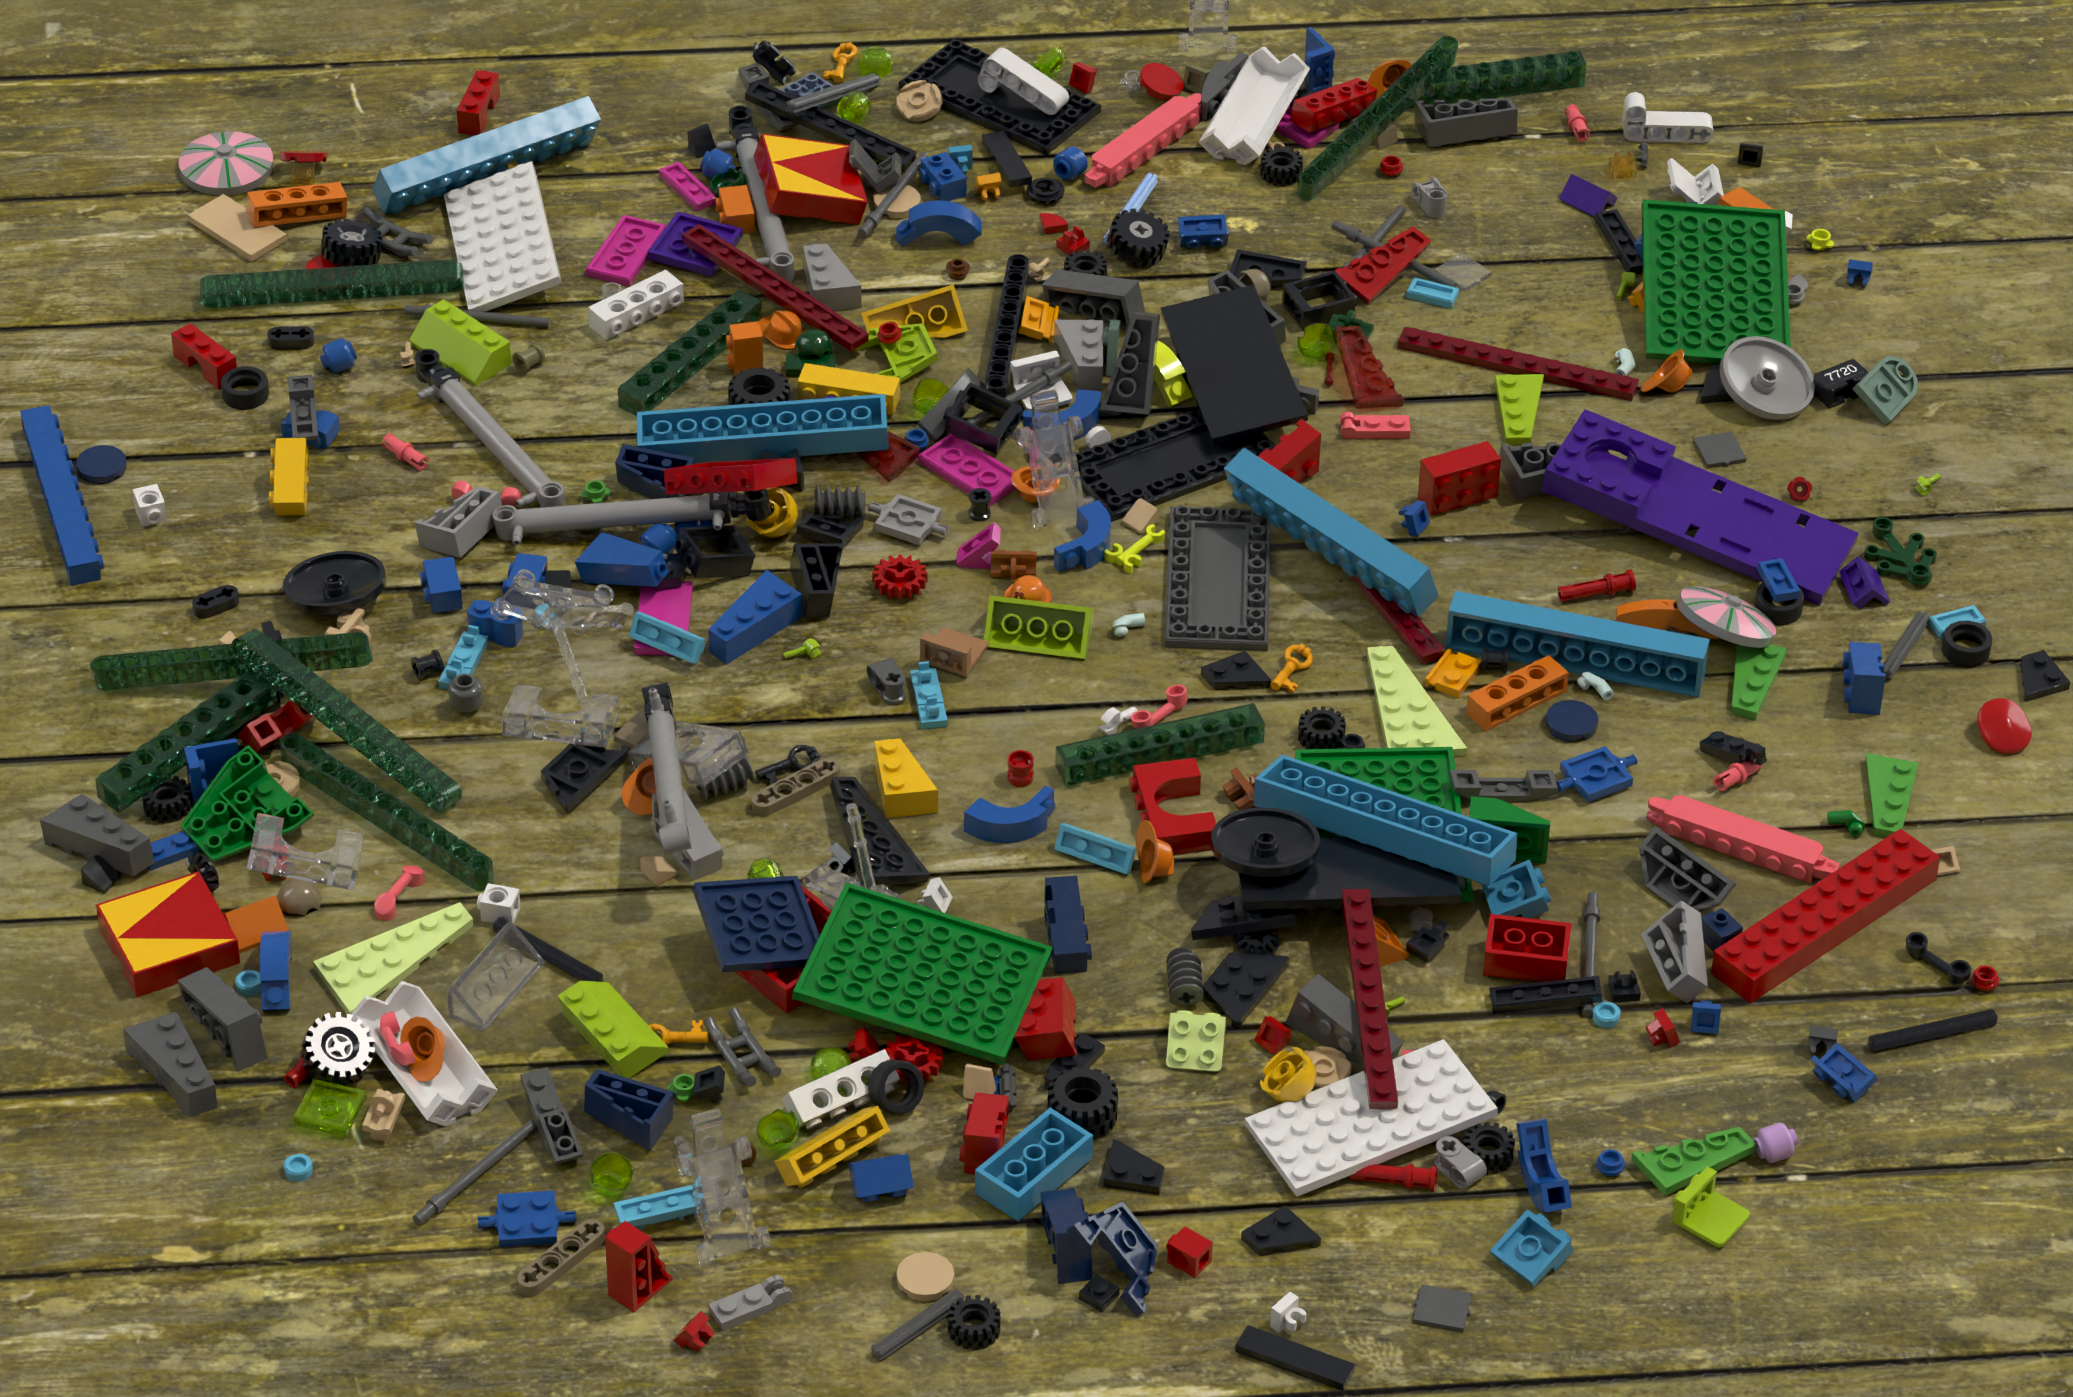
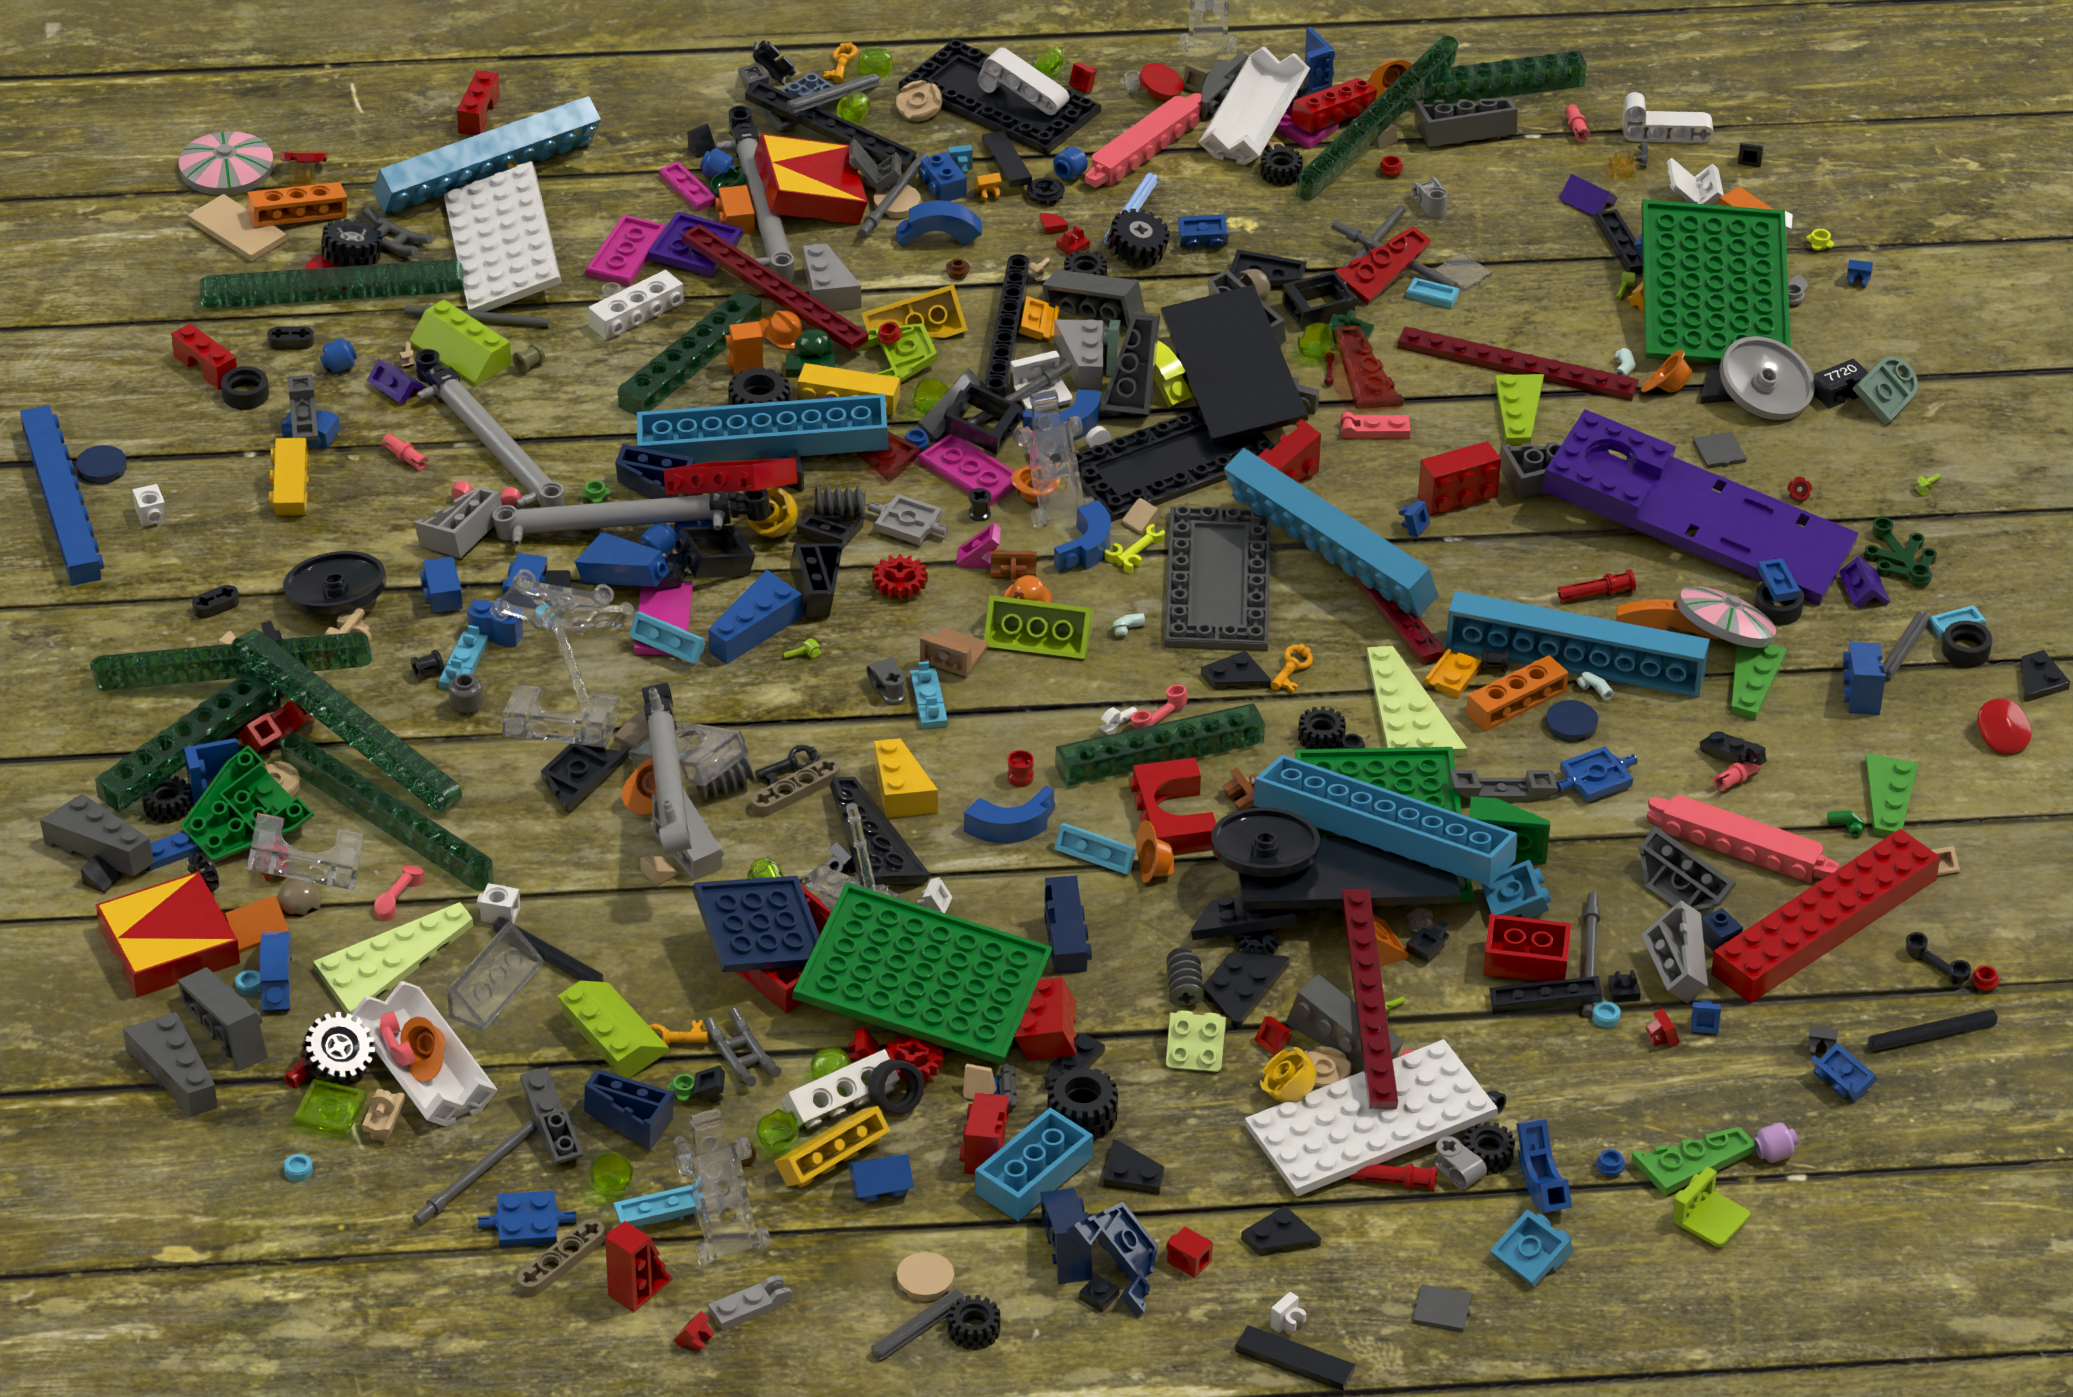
none -> dark purple panel [367,359,427,405]

